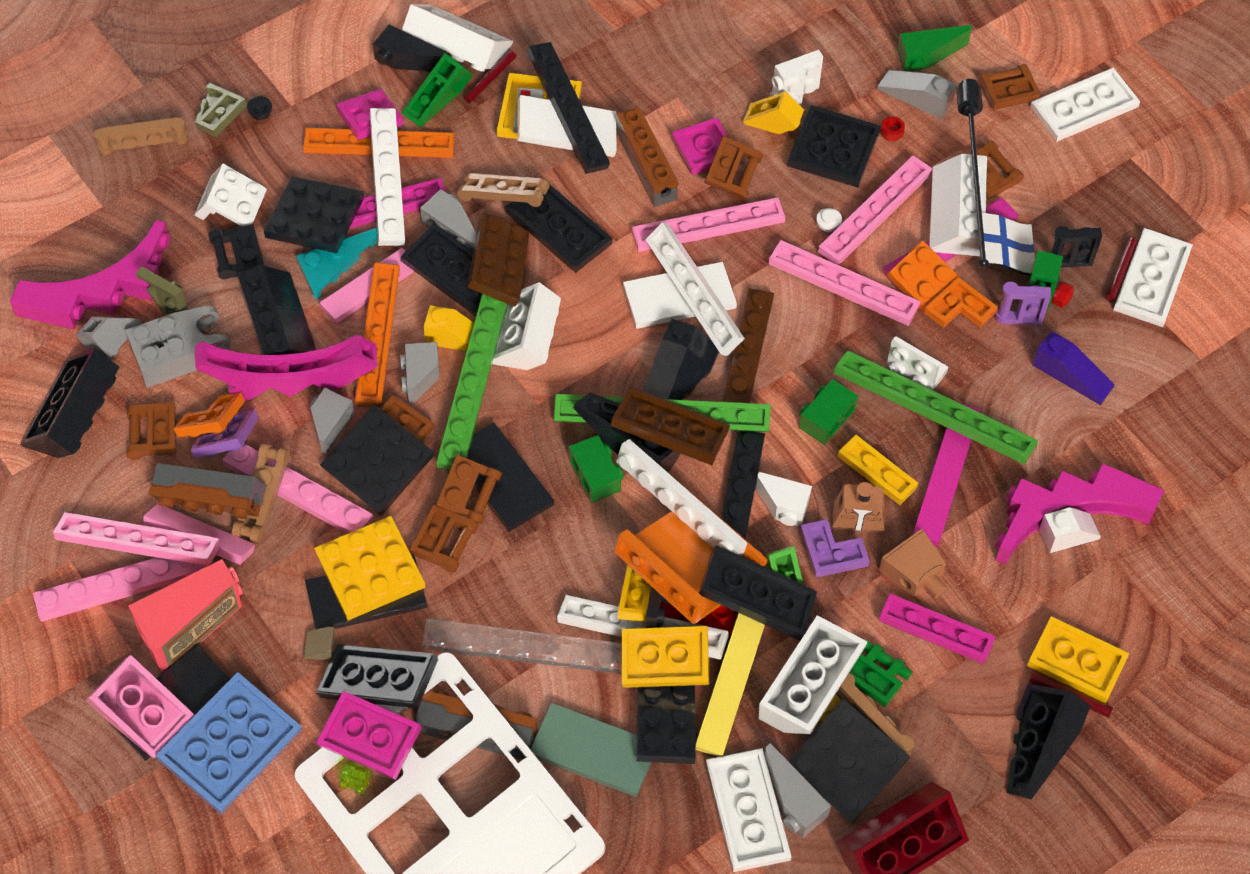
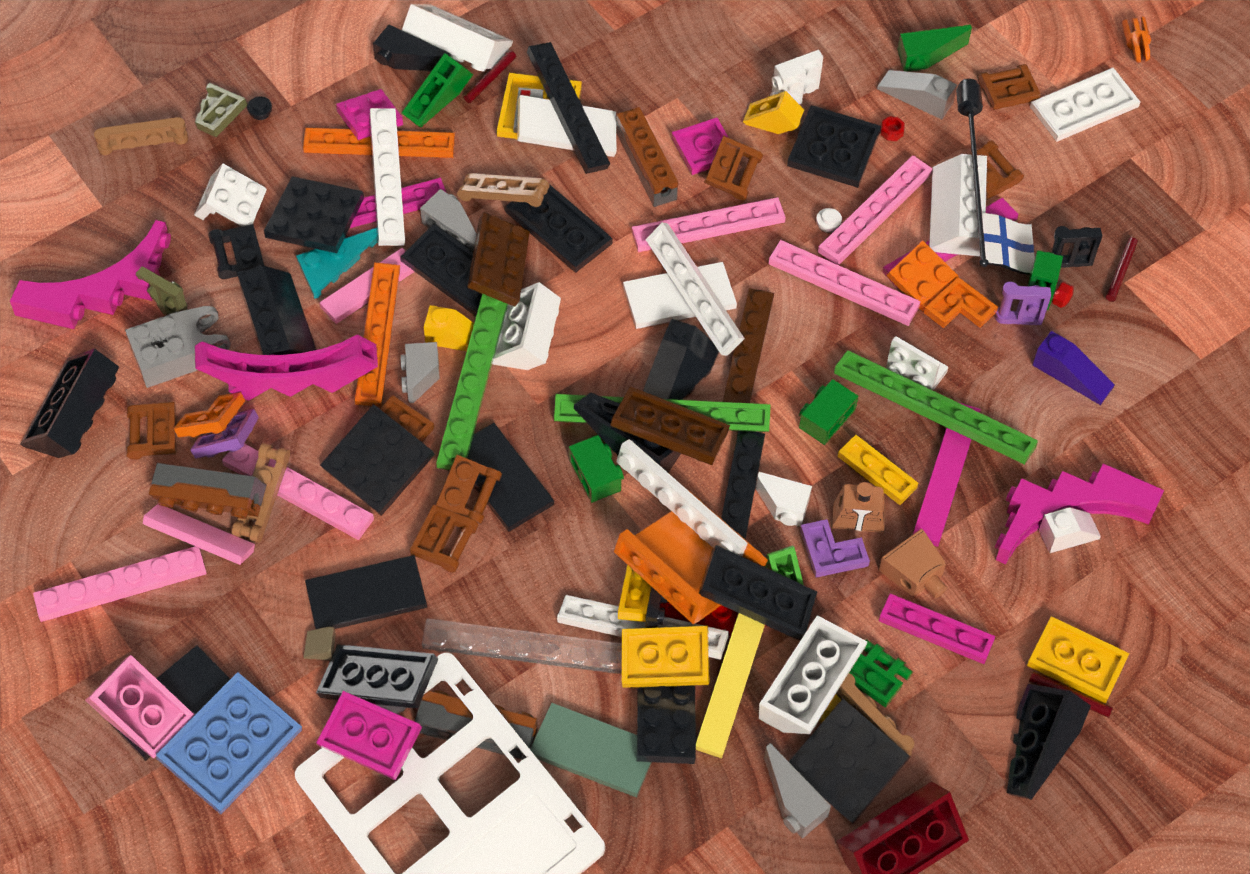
bright pink plate [53,512,220,566] -> none
light grey slope [76,316,142,359] -> none
coral slope [128,559,243,674] -> none
light grey slope [310,388,355,455] -> none
yellow plate [314,516,426,620] -> none
clear neon green wheel [339,760,372,795] -> none
white tile [706,748,791,872] -> none
white tile [1113,228,1193,327] -> none
none -> orange arm [1122,17,1151,63]

